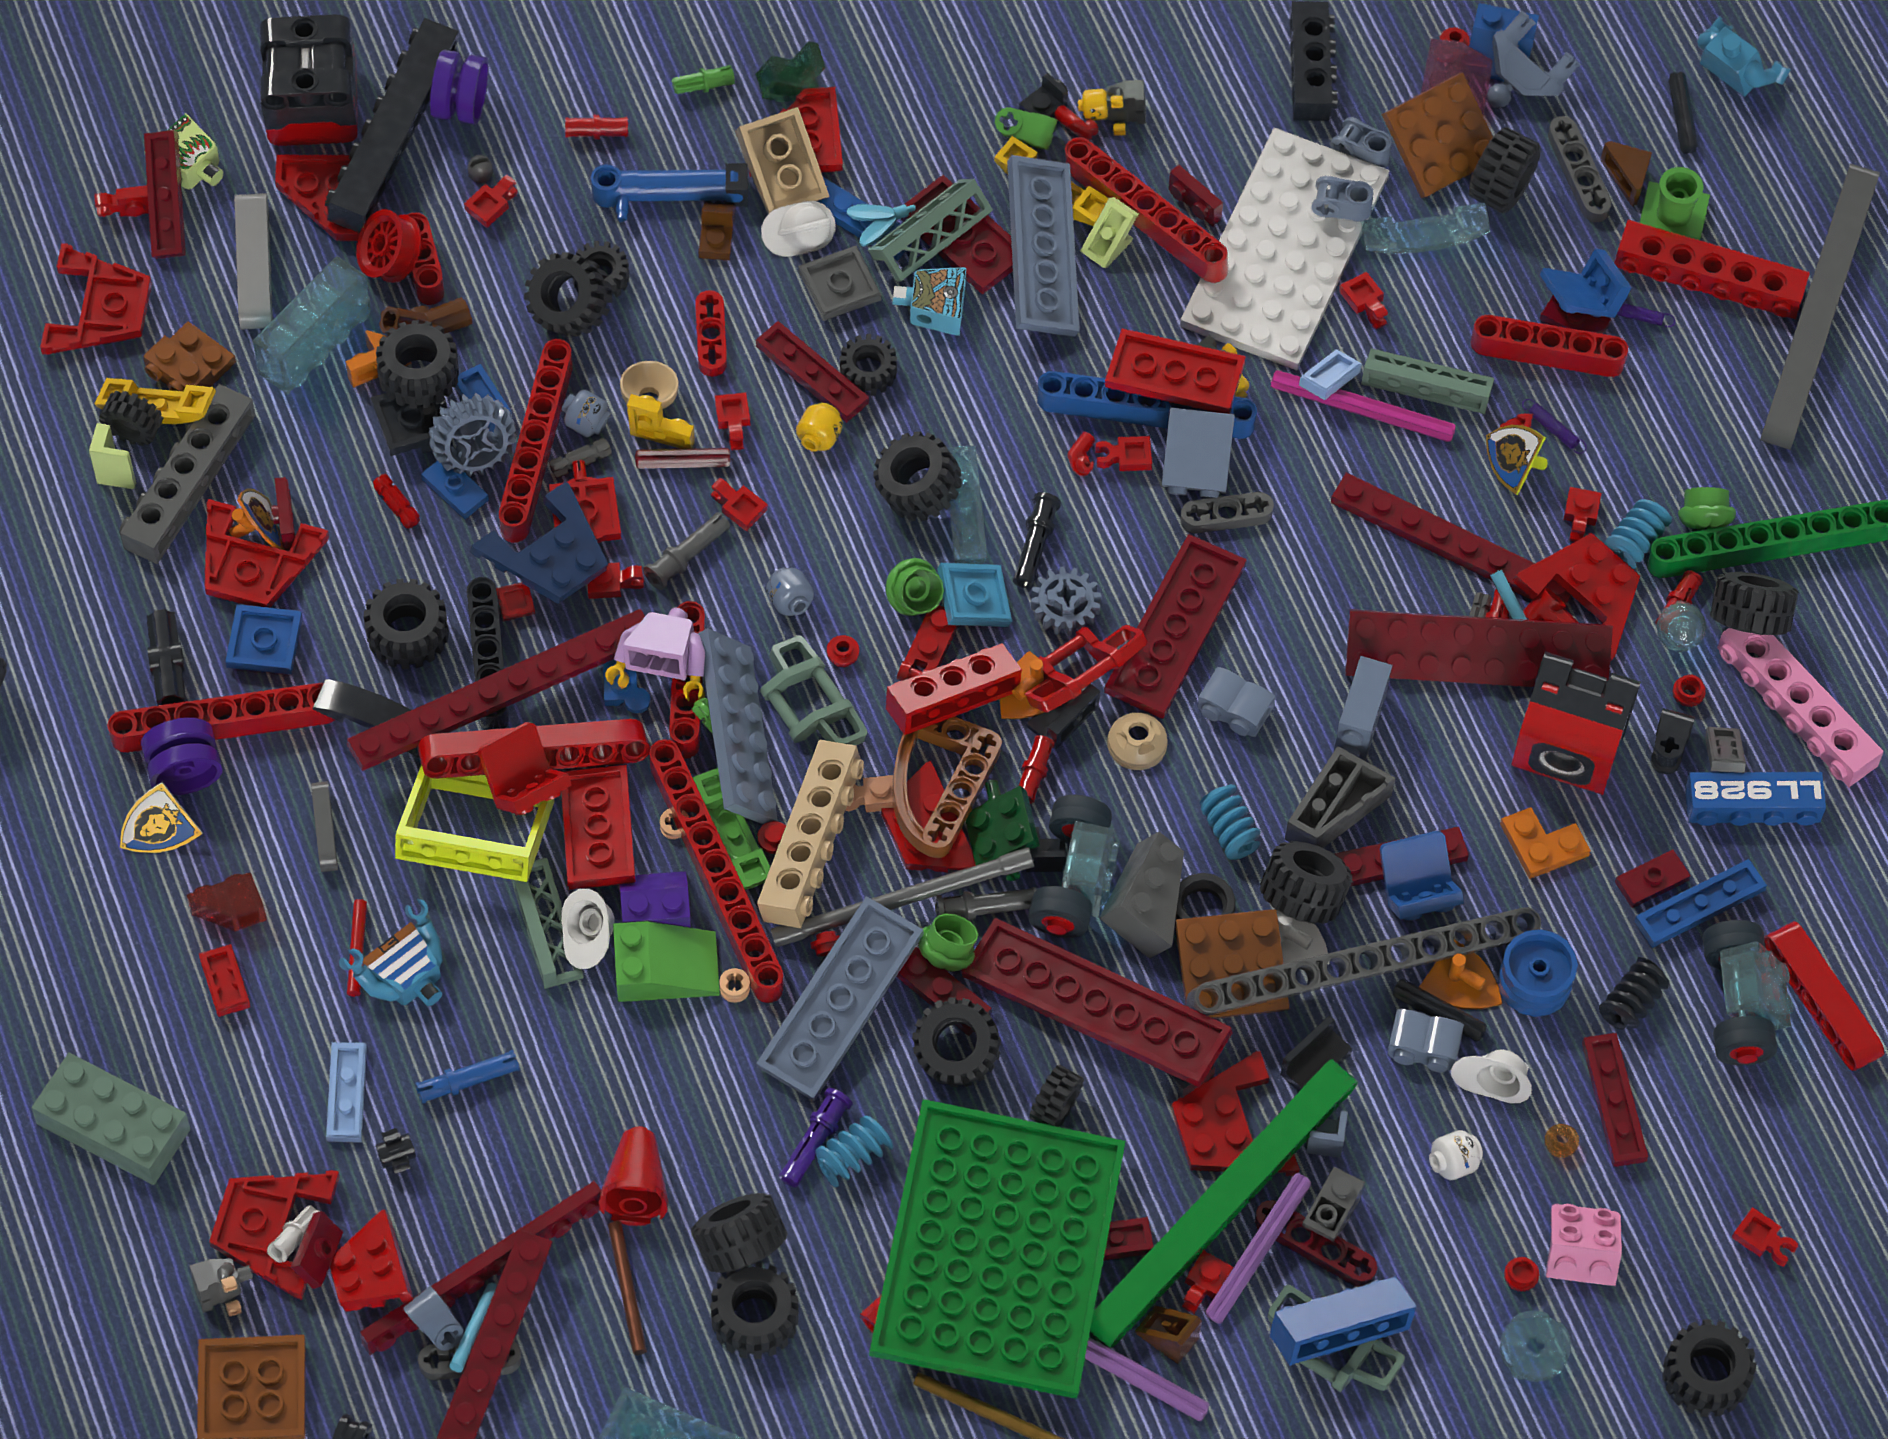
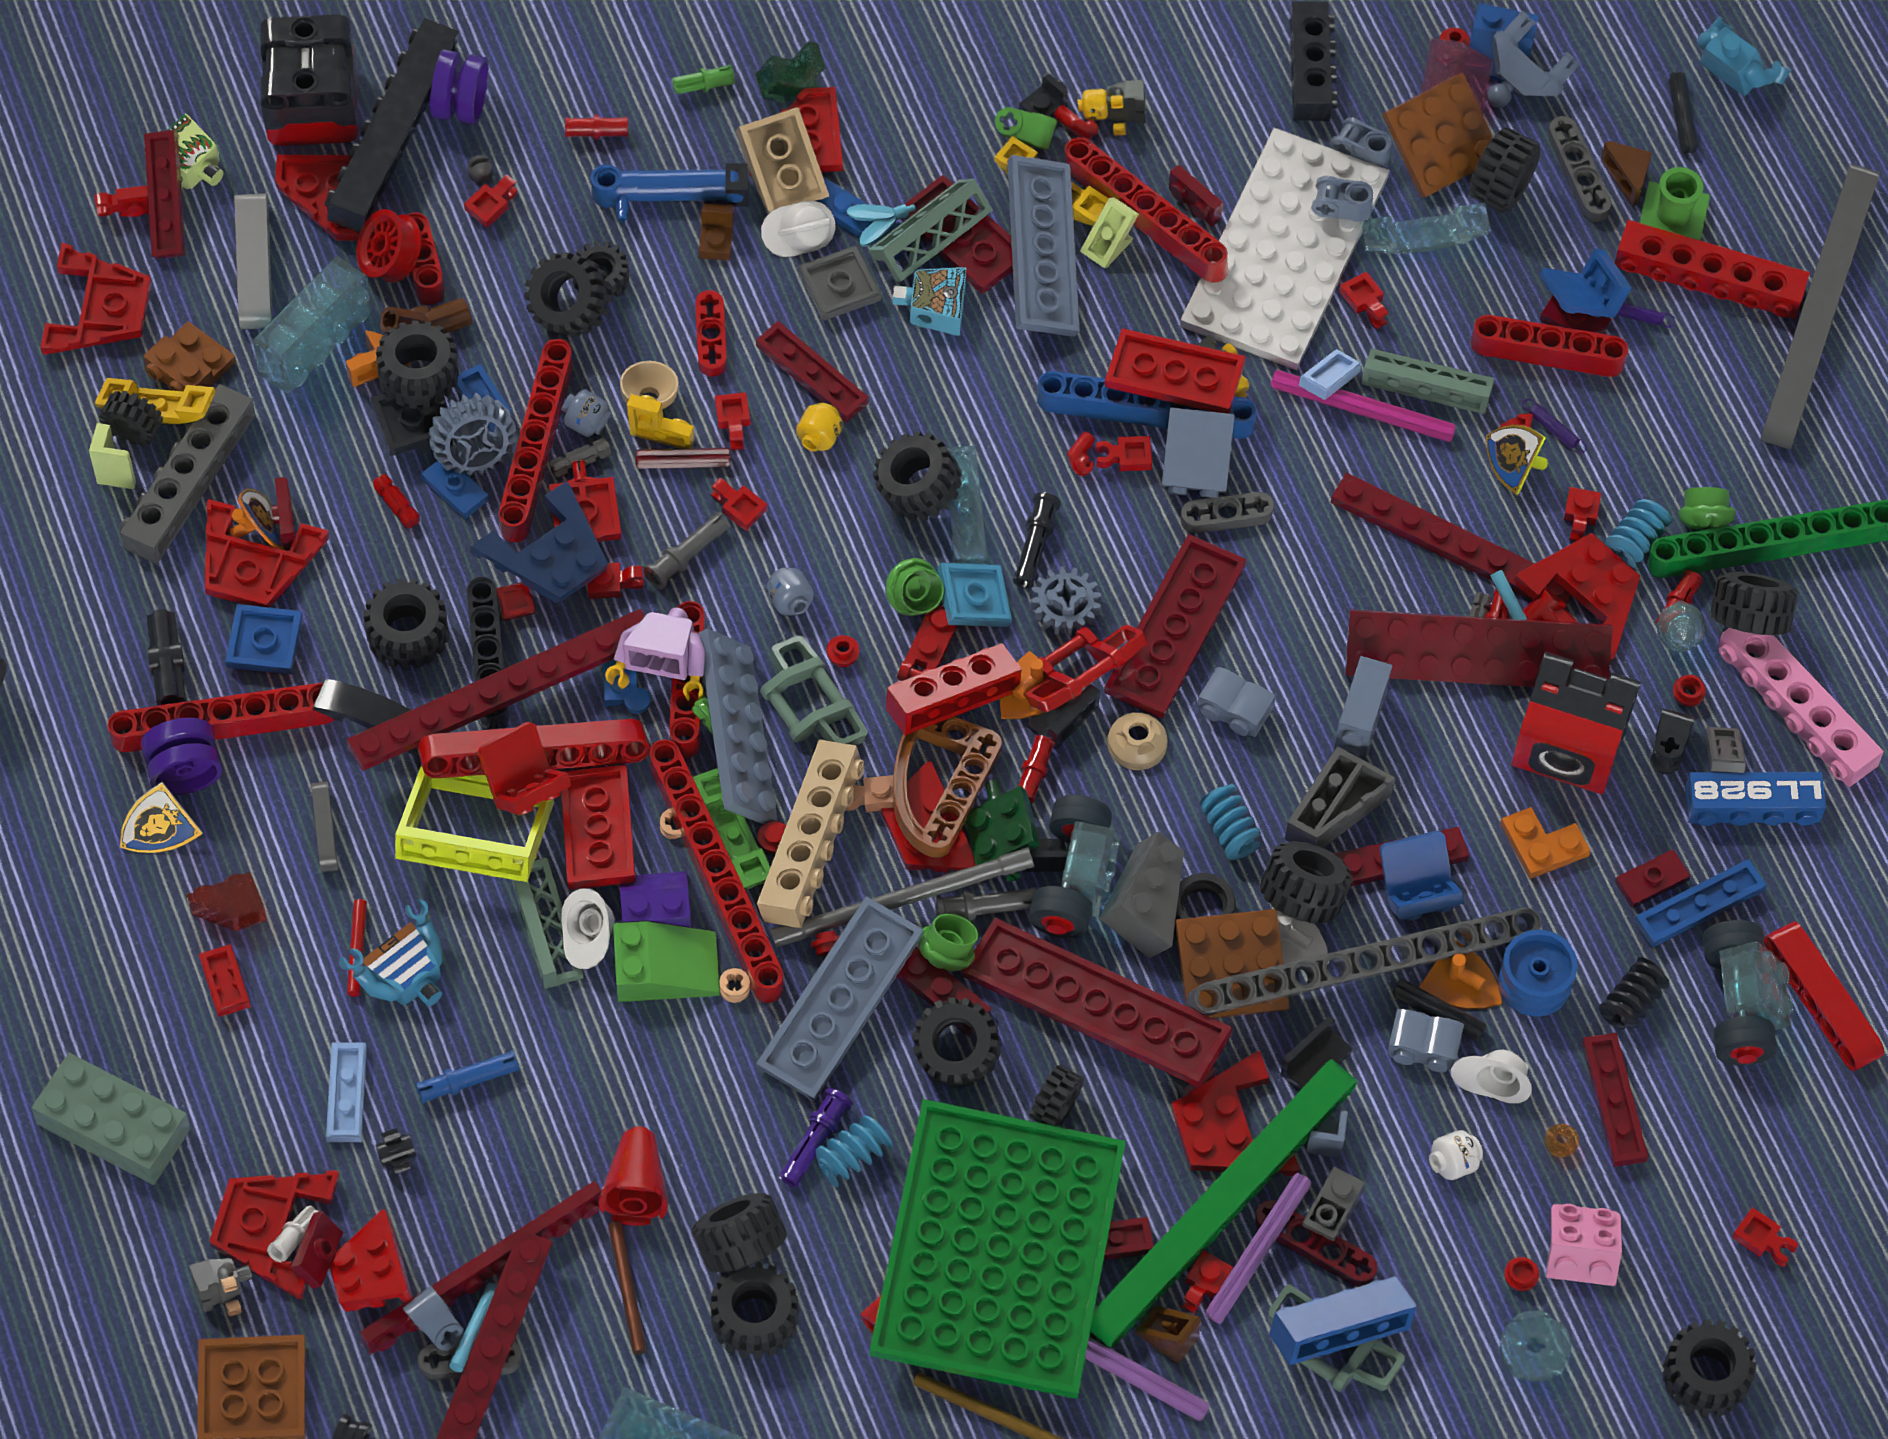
black tyre [840,334,897,396] -> none

